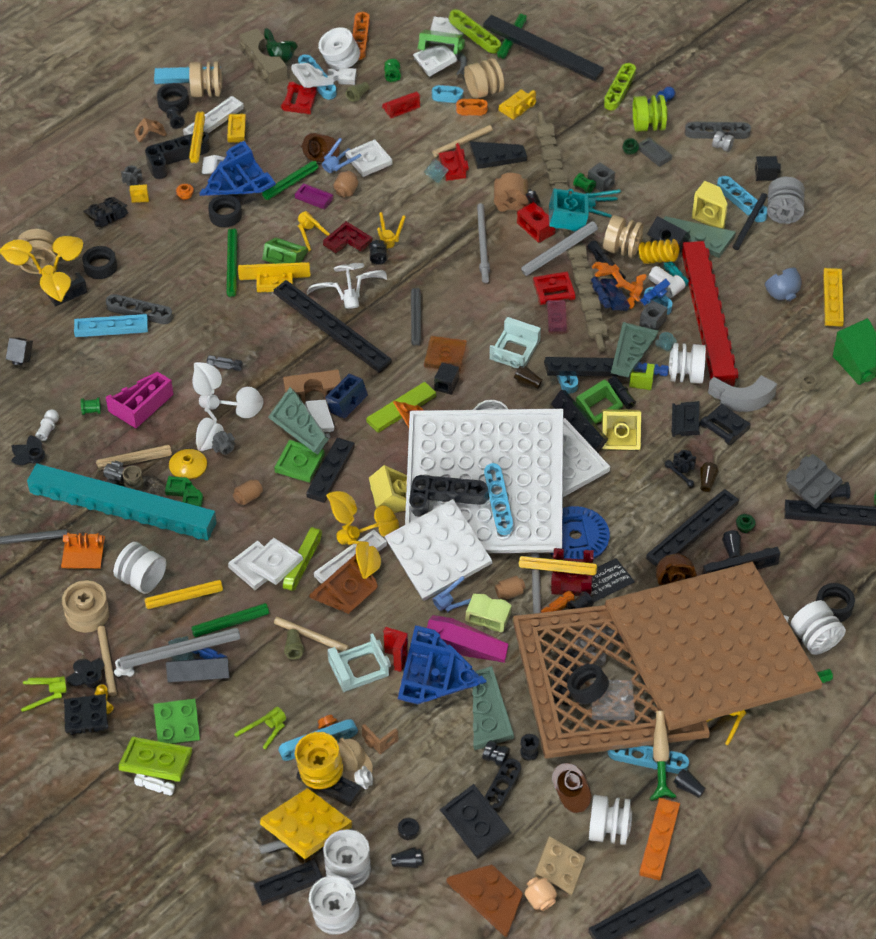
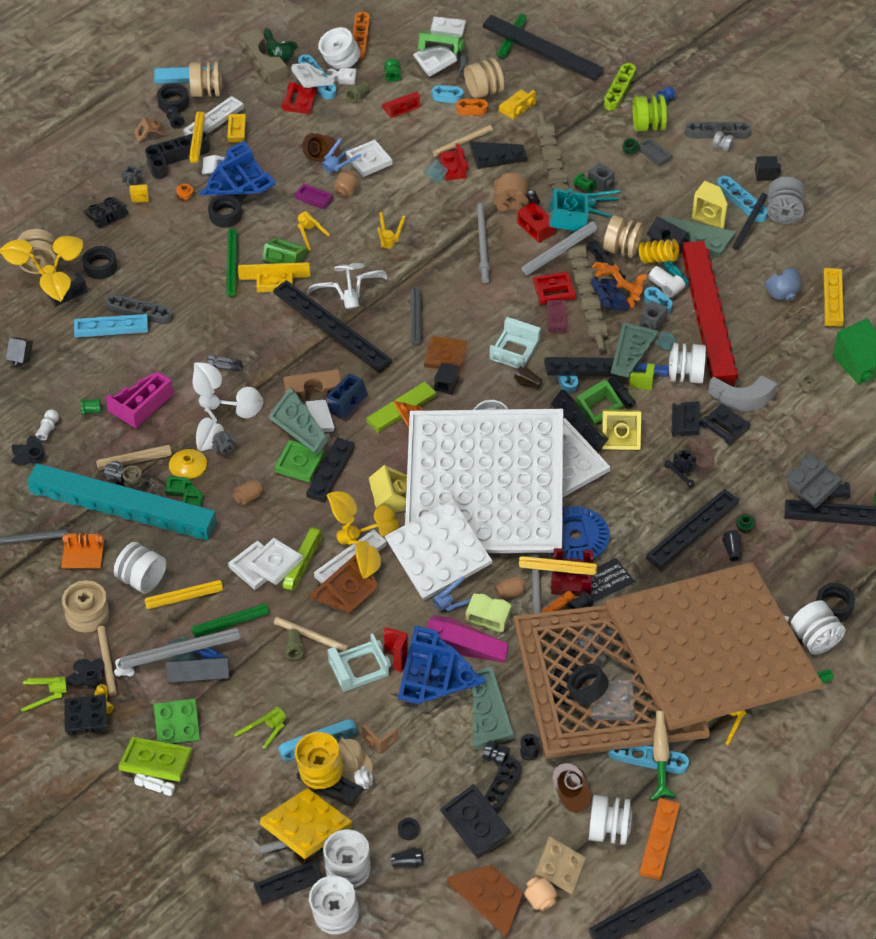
green axle [262,161,319,200] -> none
orange plate [318,714,338,730] -> none
dark red plate [323,221,373,253] -> none
black wheel [369,240,387,265] -> none
black beam [409,475,489,517] -> none
lime beam [448,10,501,54] -> none
medium azure beam [484,463,513,535] -> none
blue plate [640,279,671,306] -> none
reddish brown cylinder [656,553,697,586] -> none
black cone [673,769,706,798] -> none
dark brown cone [700,462,719,492] -> none
black plate [702,547,781,575] -> none

